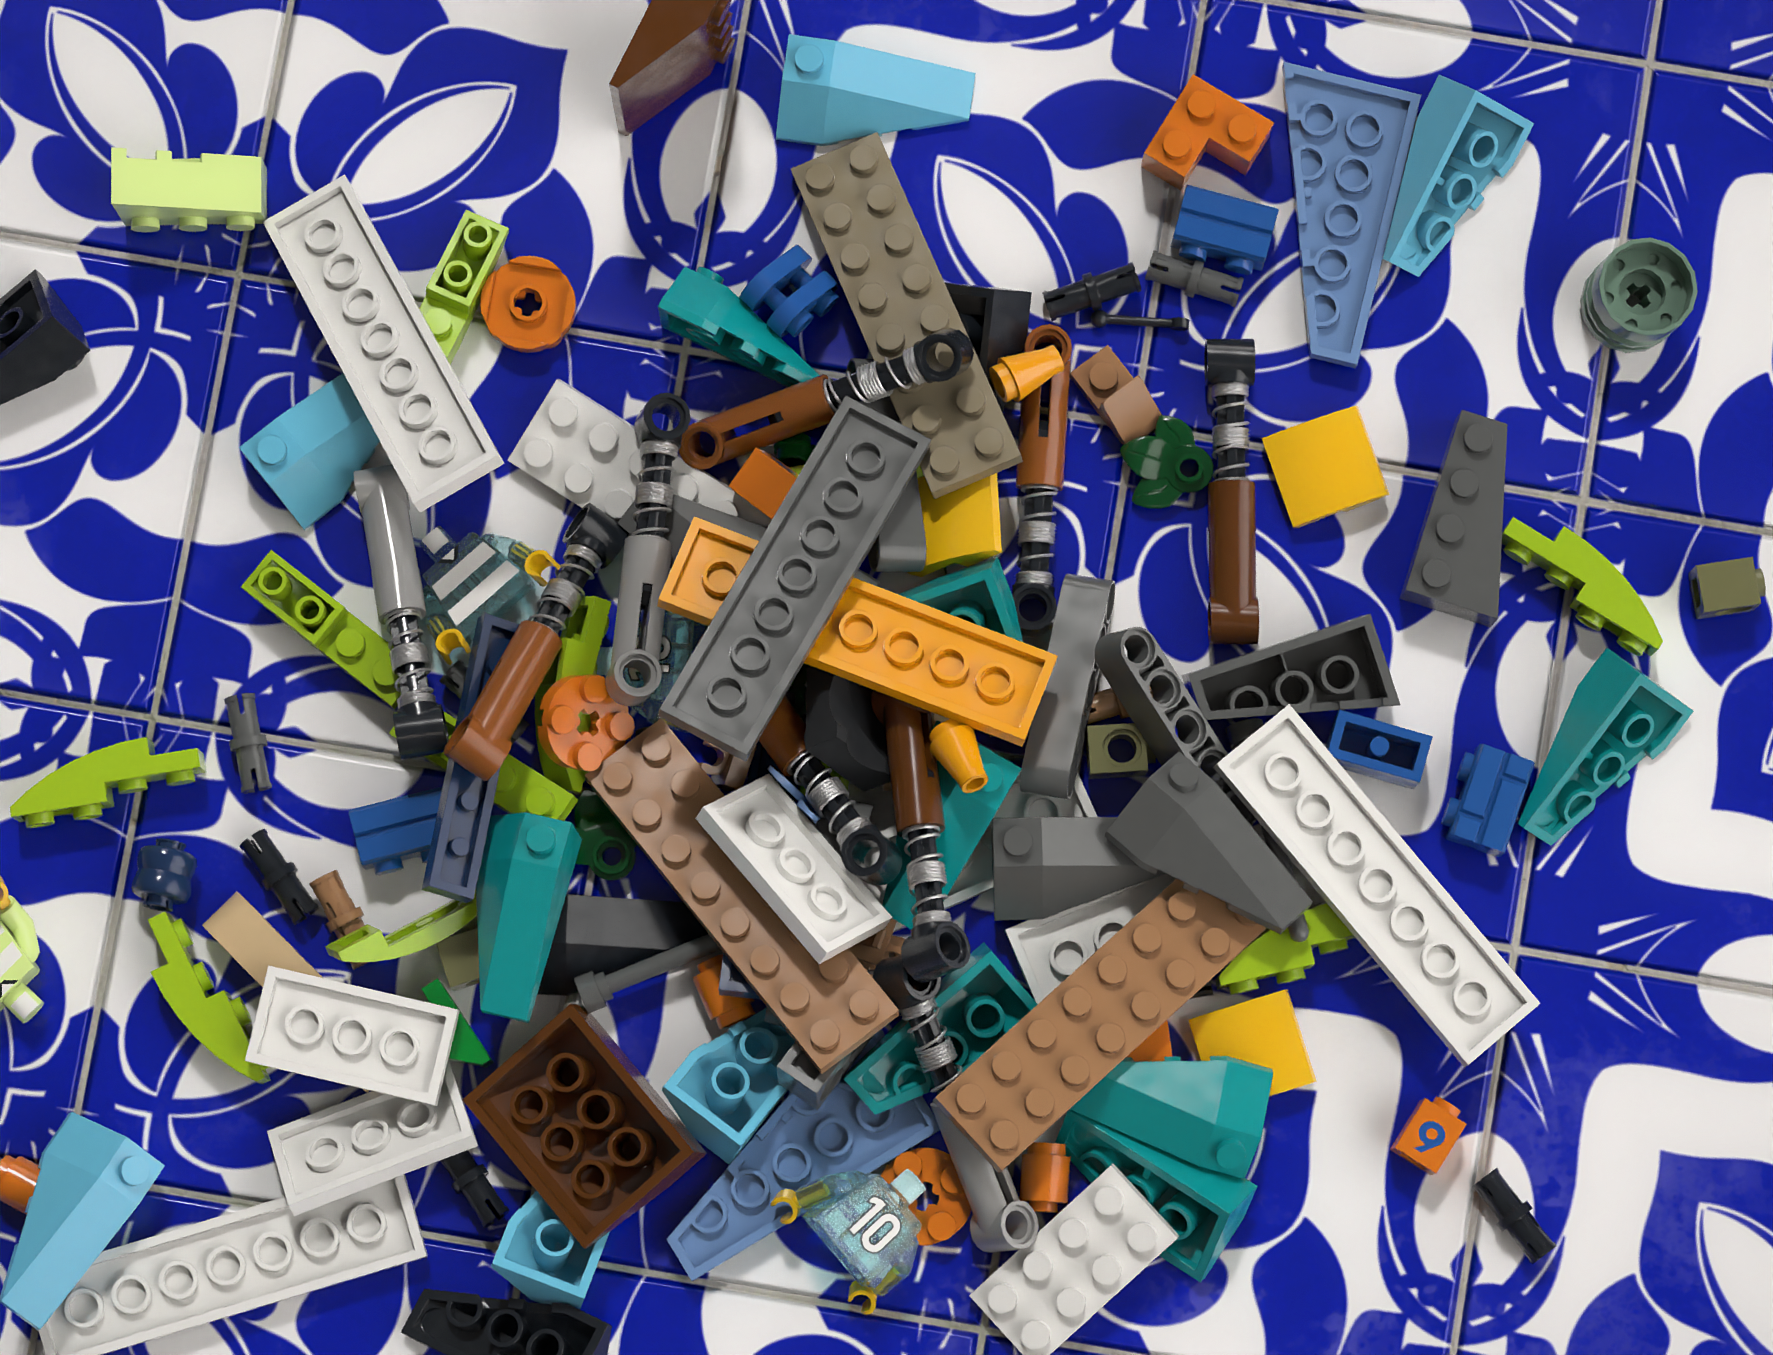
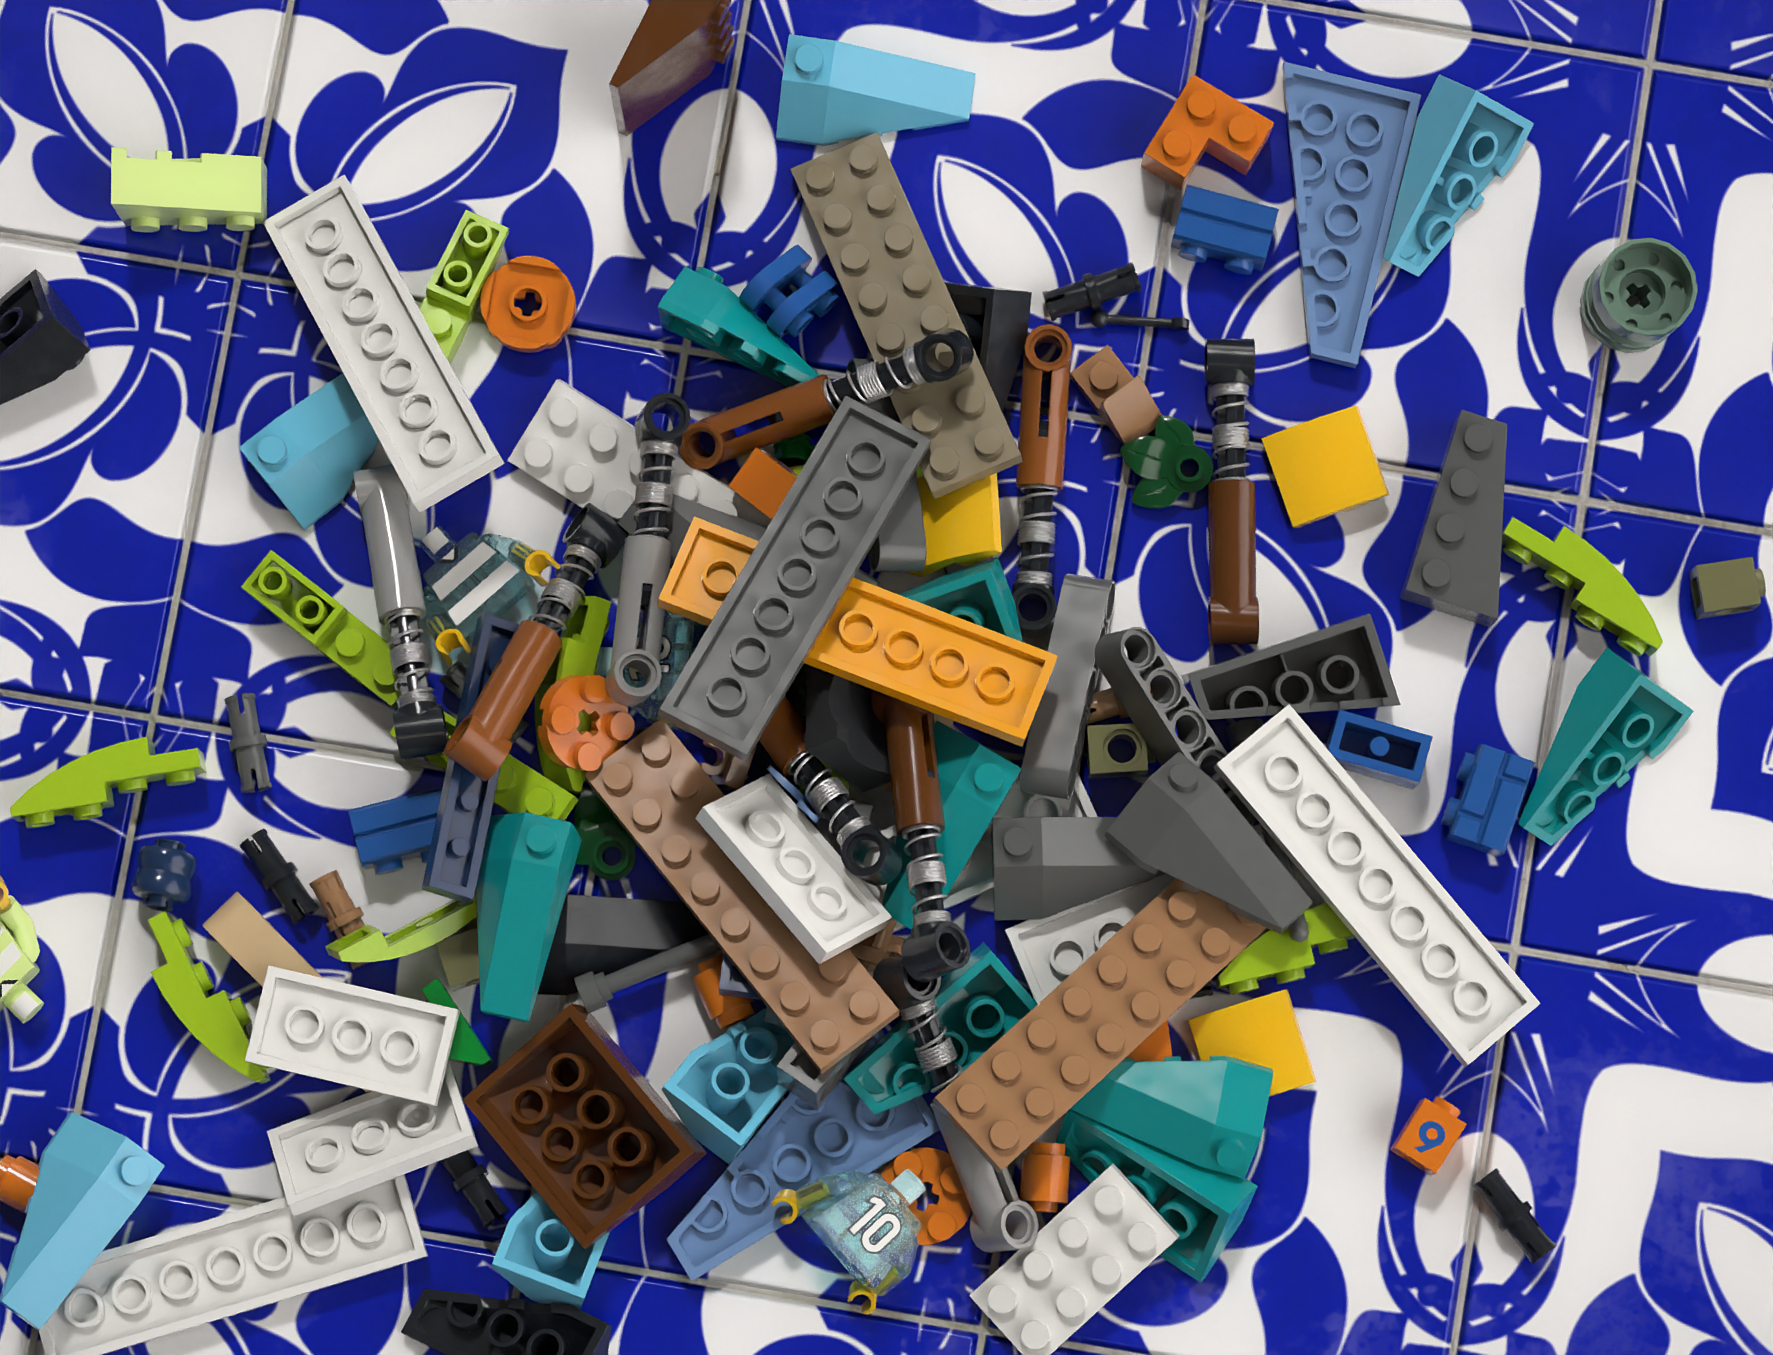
light orange cone [929,719,989,793] -> none
light orange cone [989,345,1064,402] -> none
dark grey pin [1145,250,1244,307] -> none

